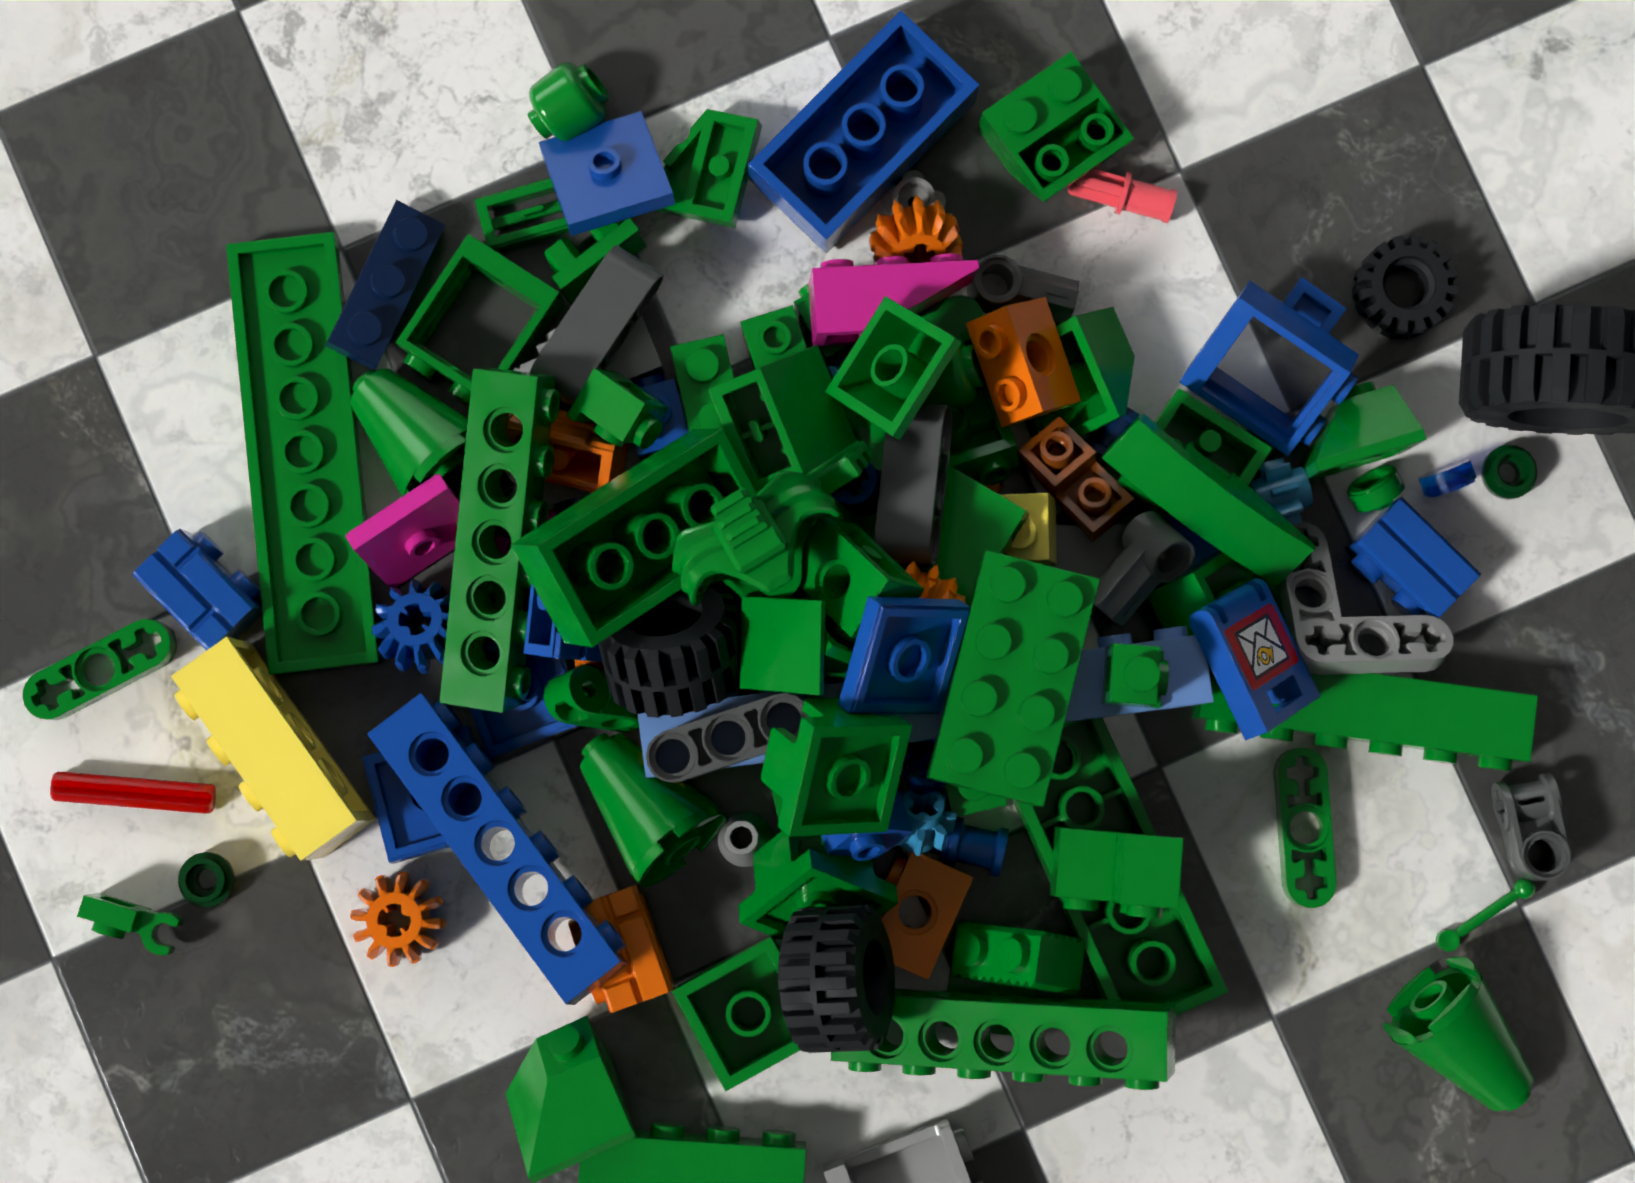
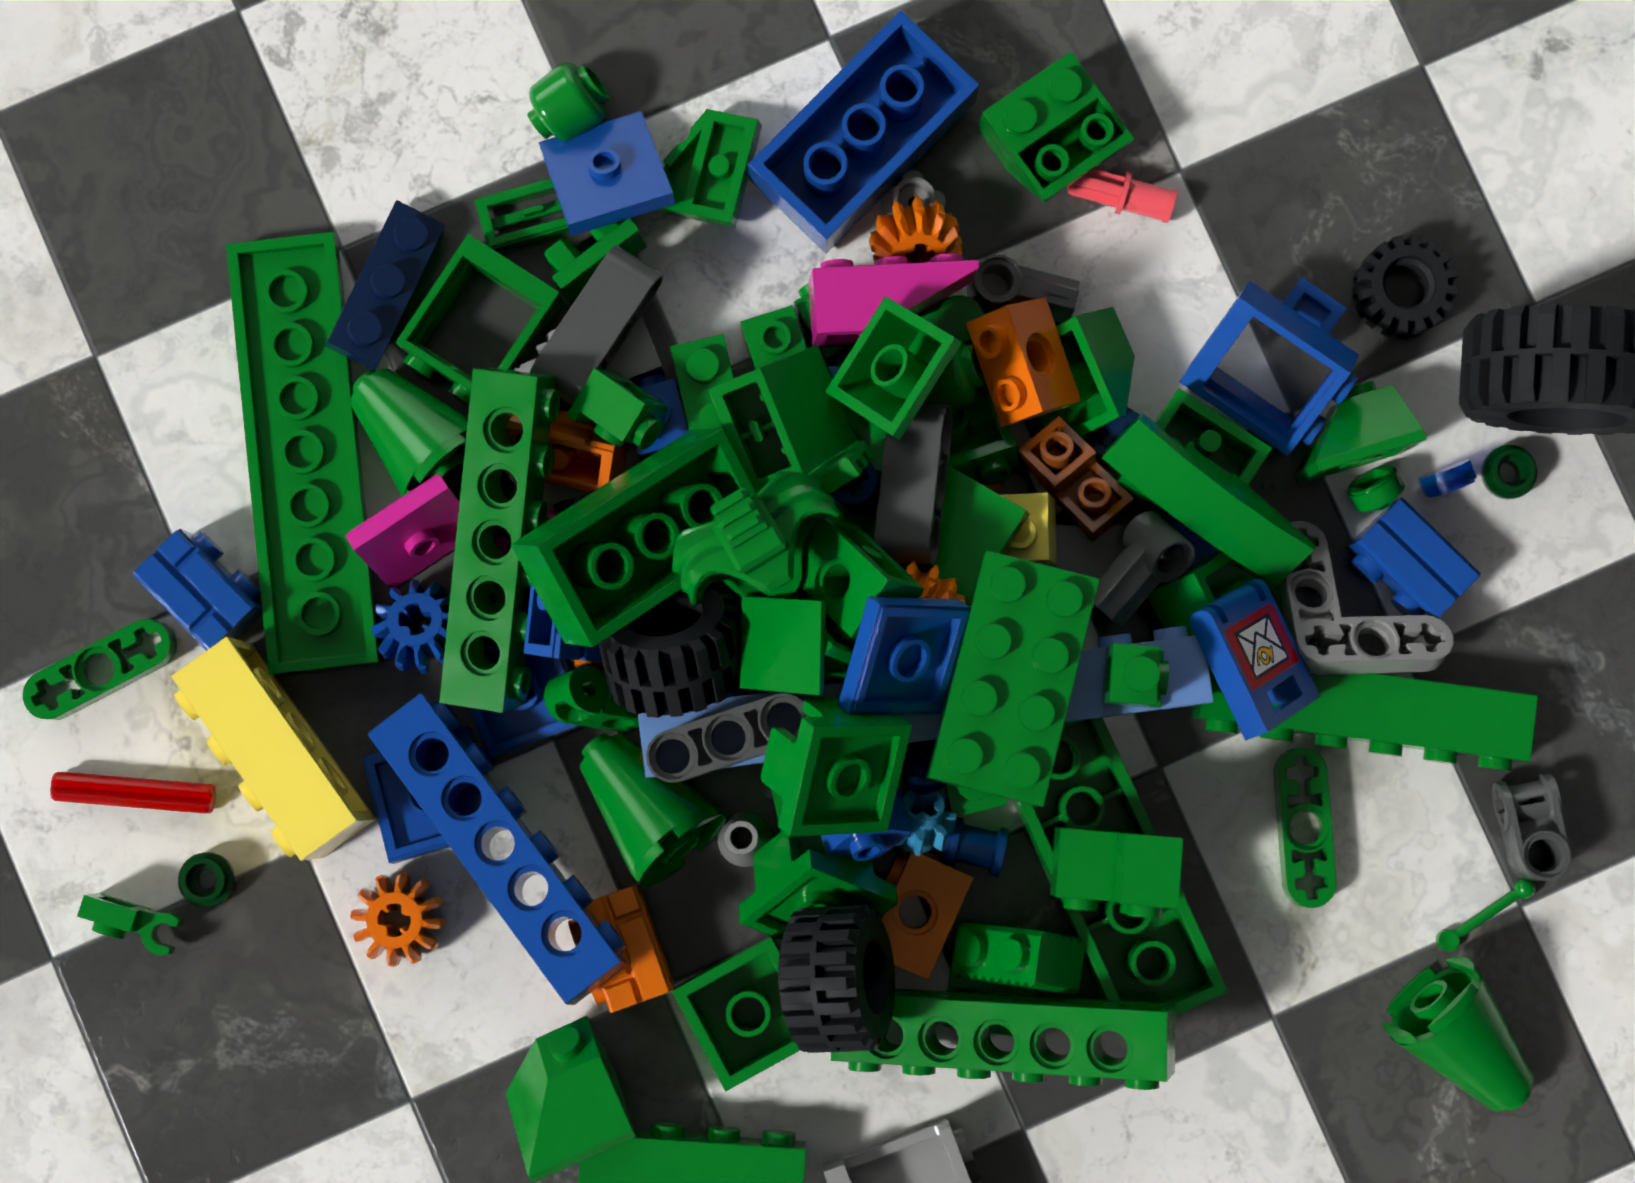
dark azure gear [1248,457,1313,525] -> none

